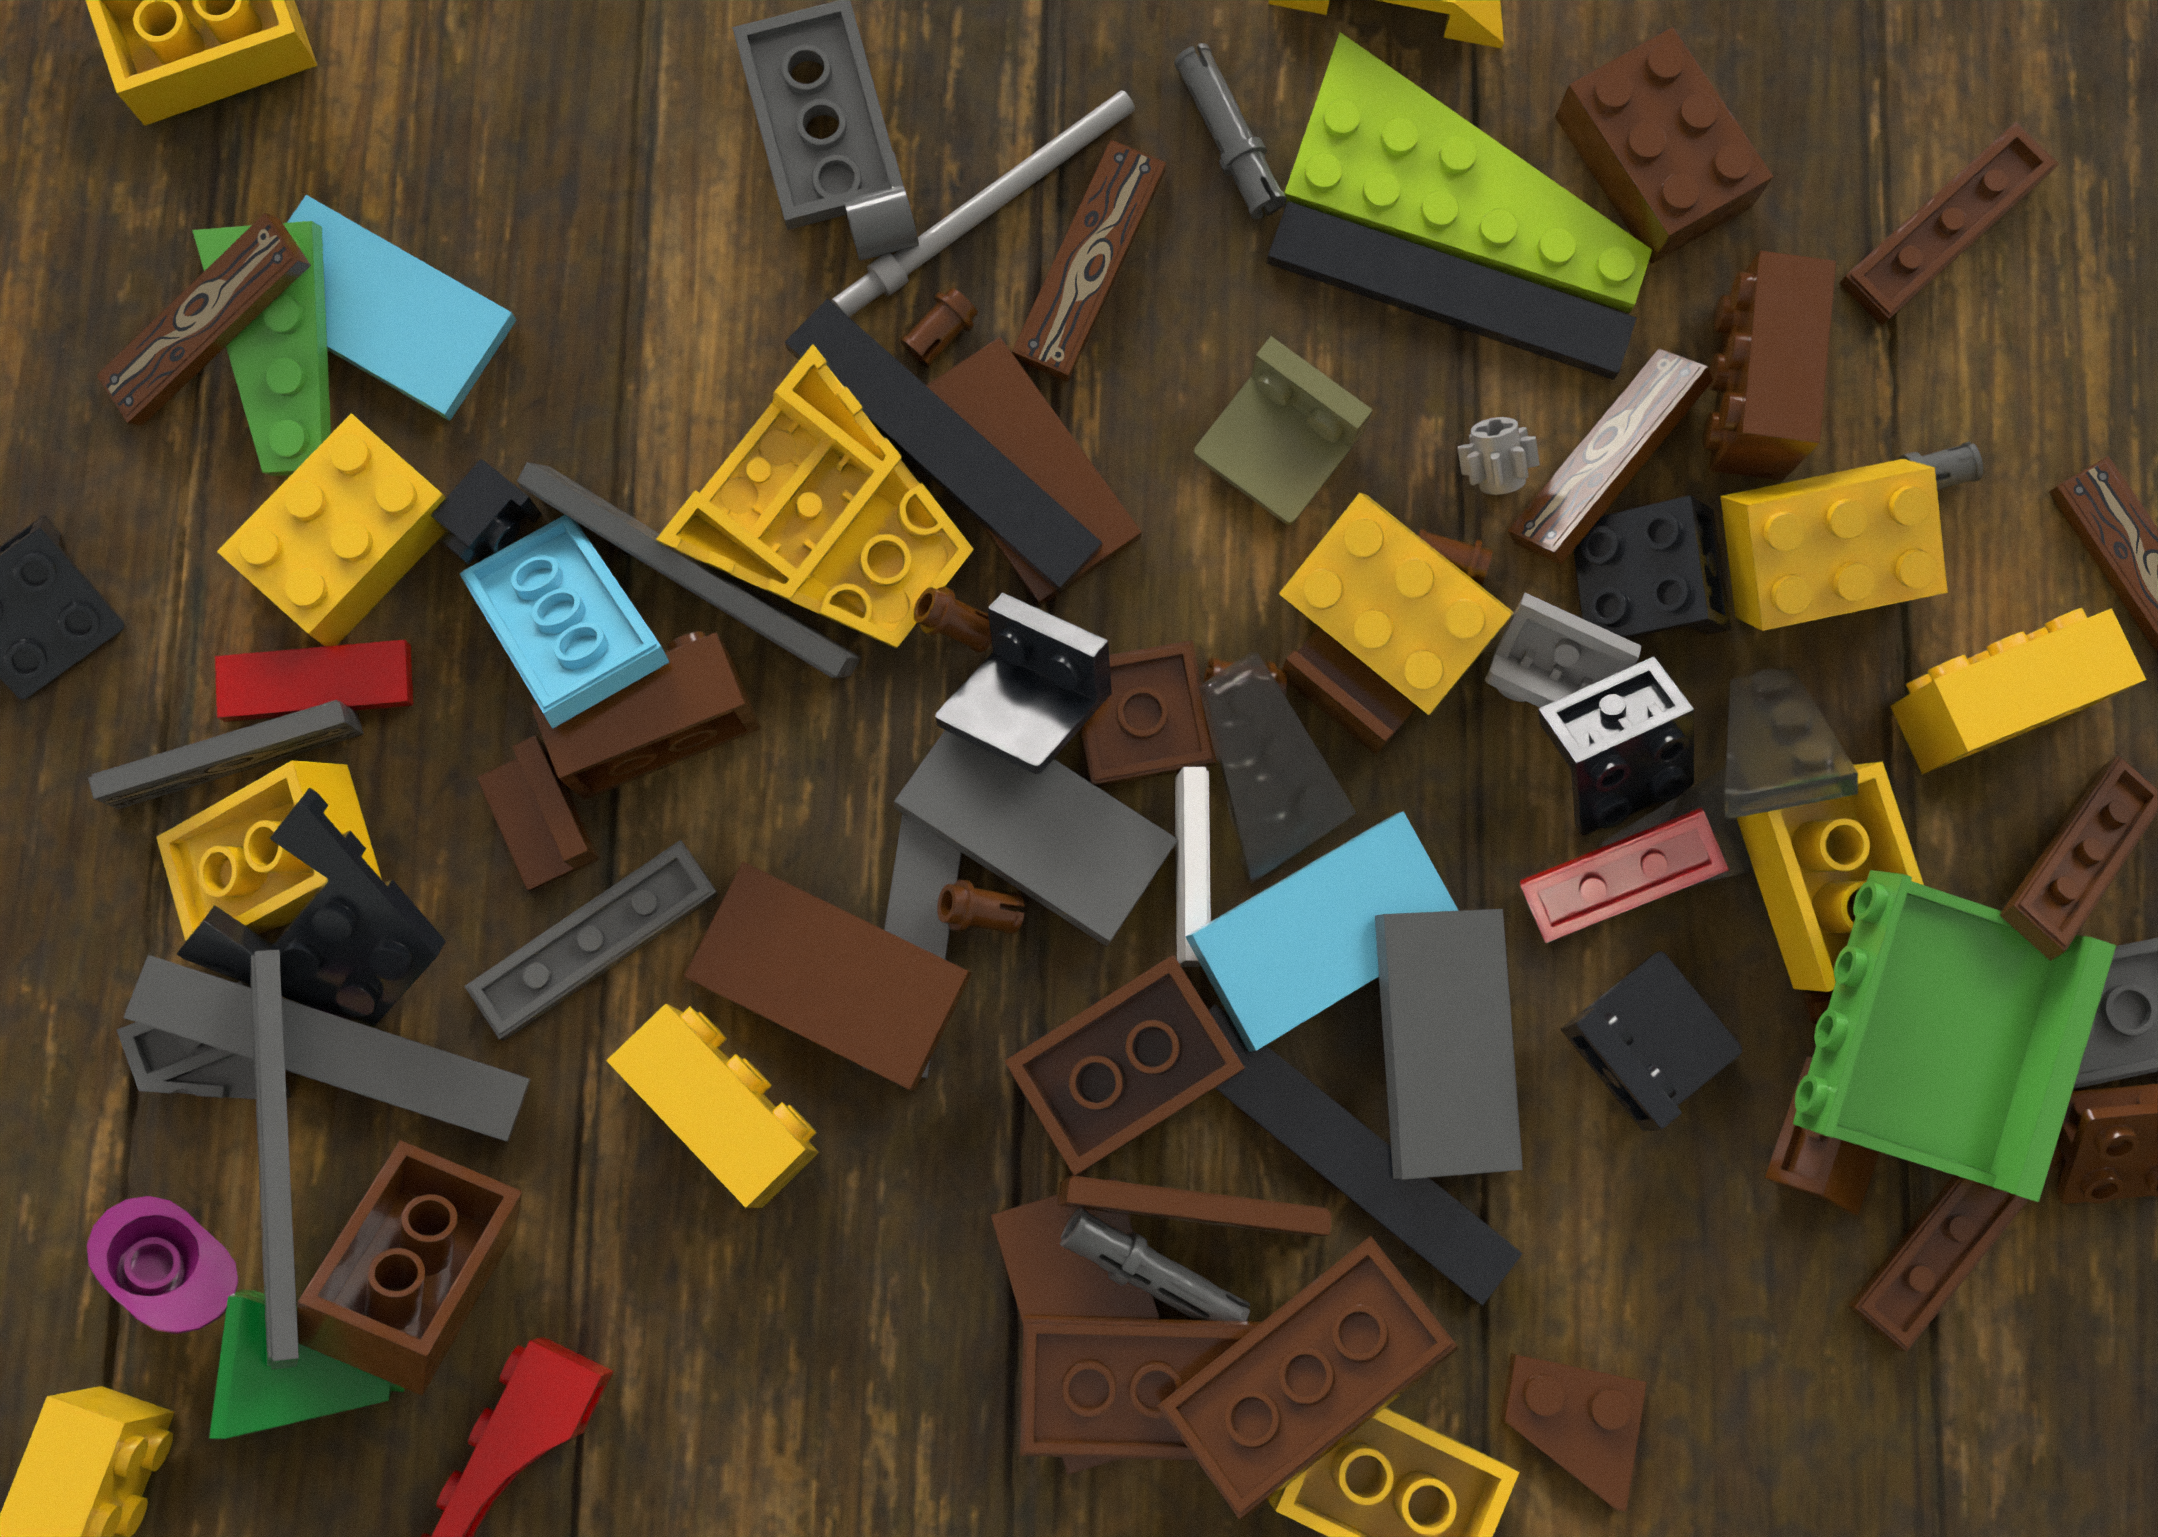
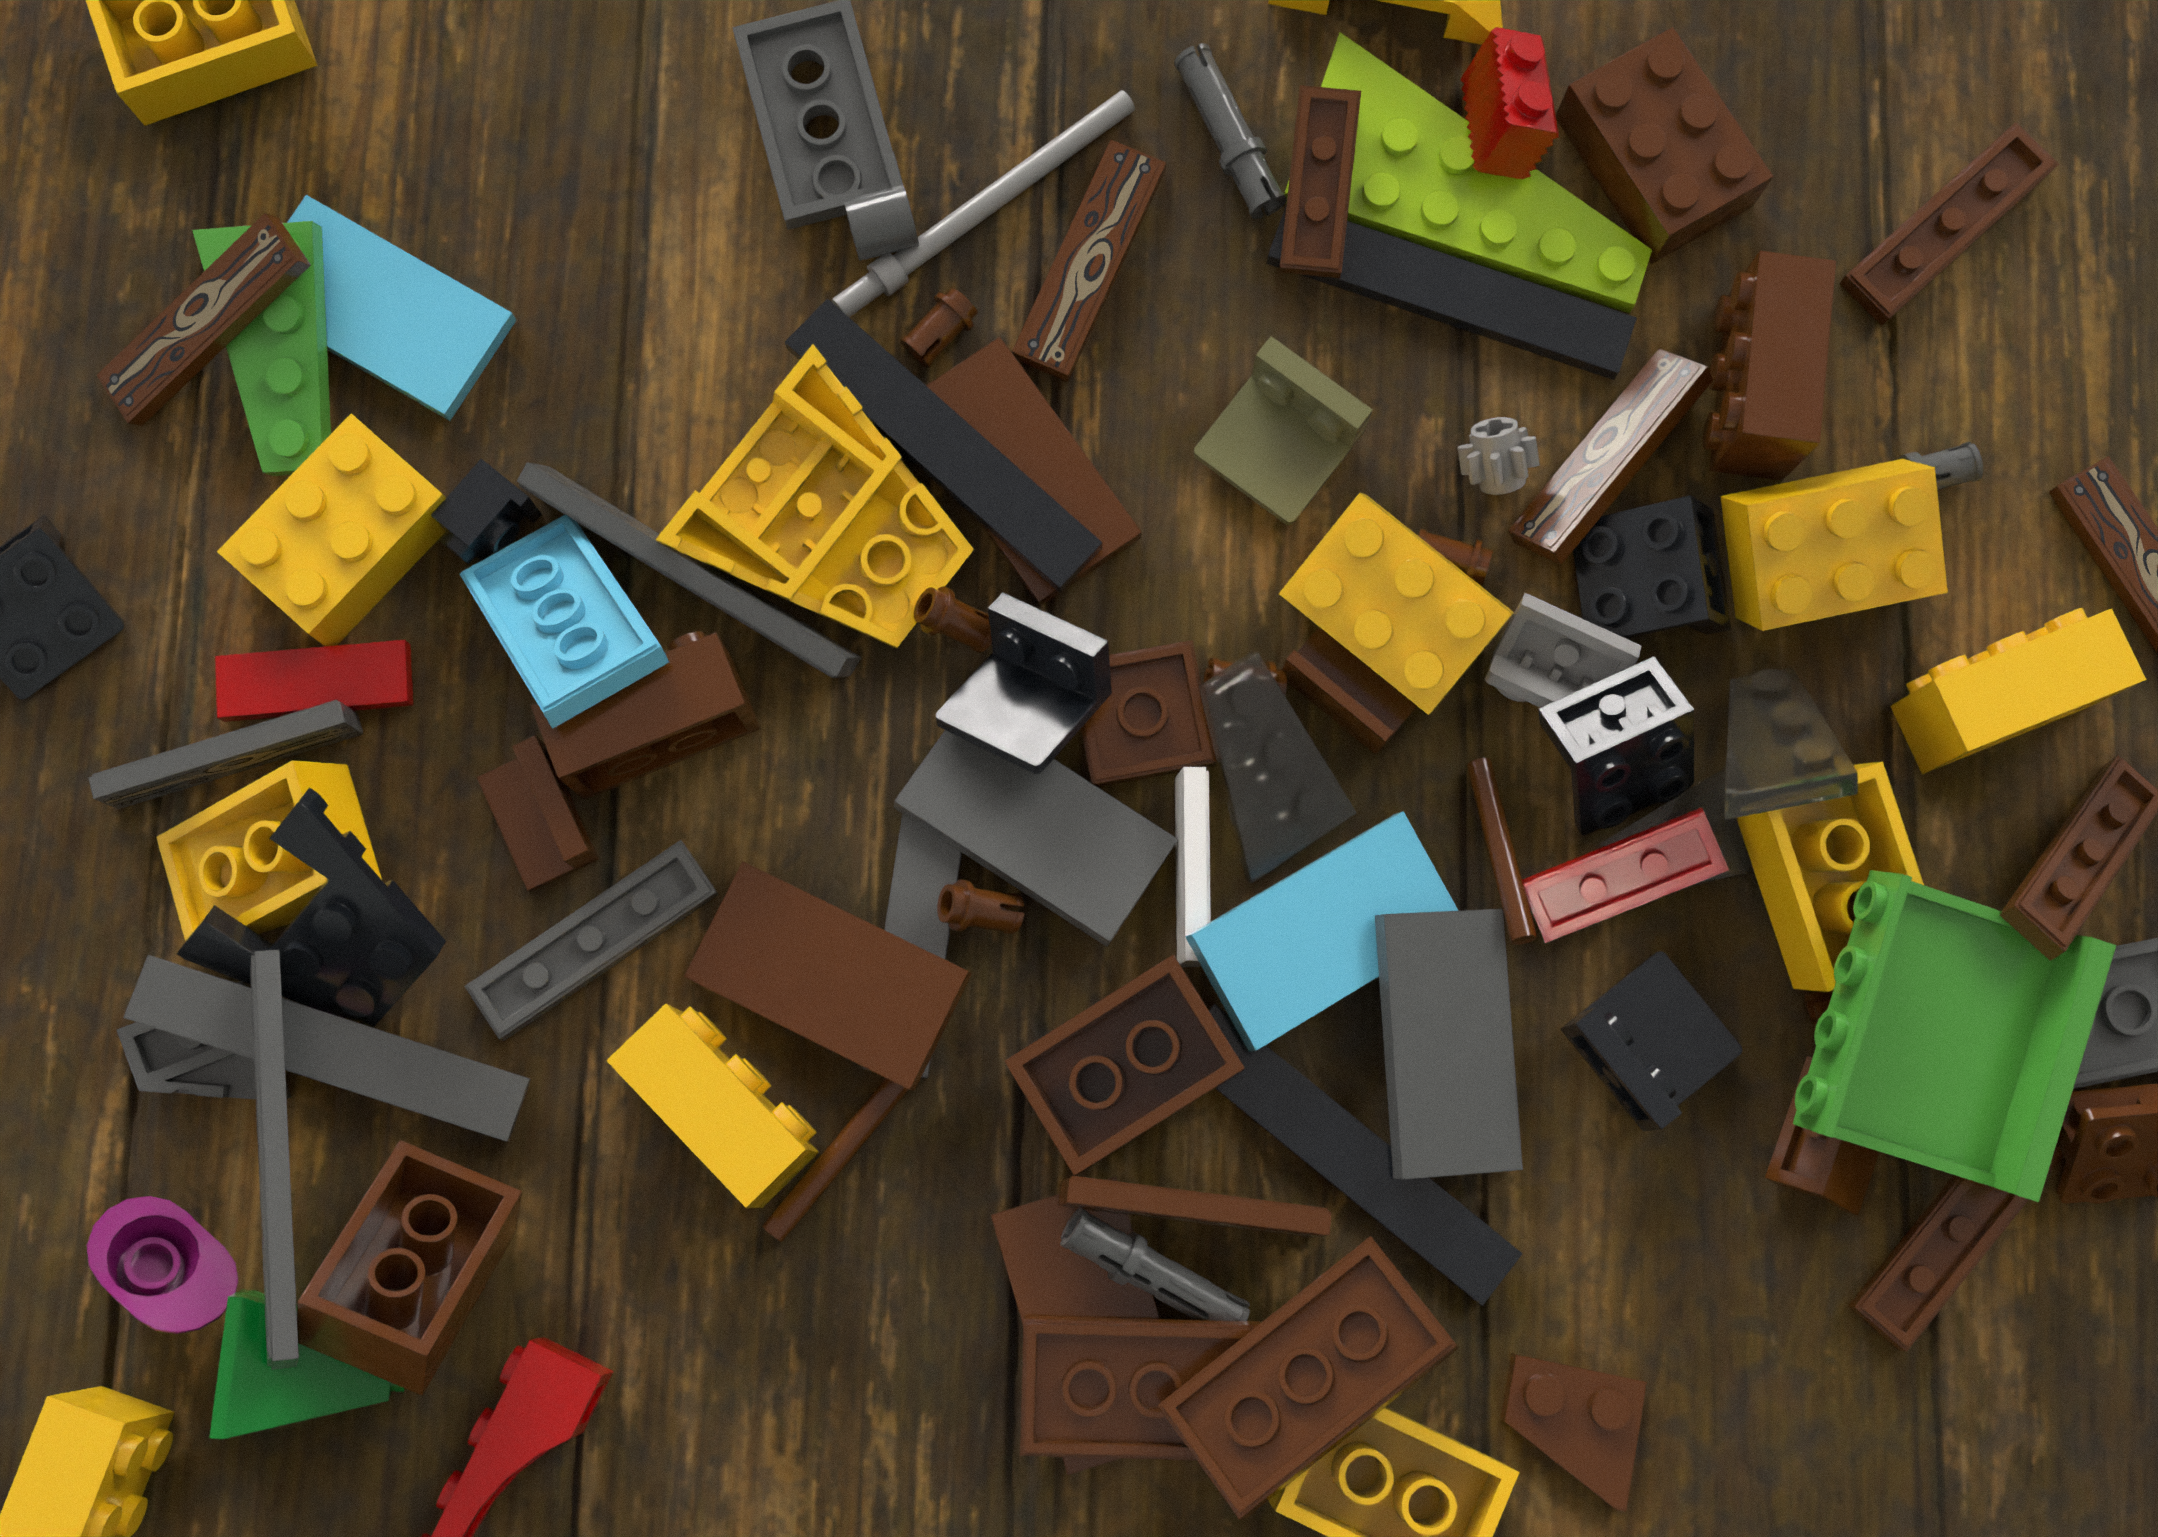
none -> reddish brown bar [762,1078,909,1242]
none -> reddish brown tile [1279,85,1361,278]
none -> red brick [1460,27,1559,180]
none -> reddish brown bar [1467,758,1537,945]

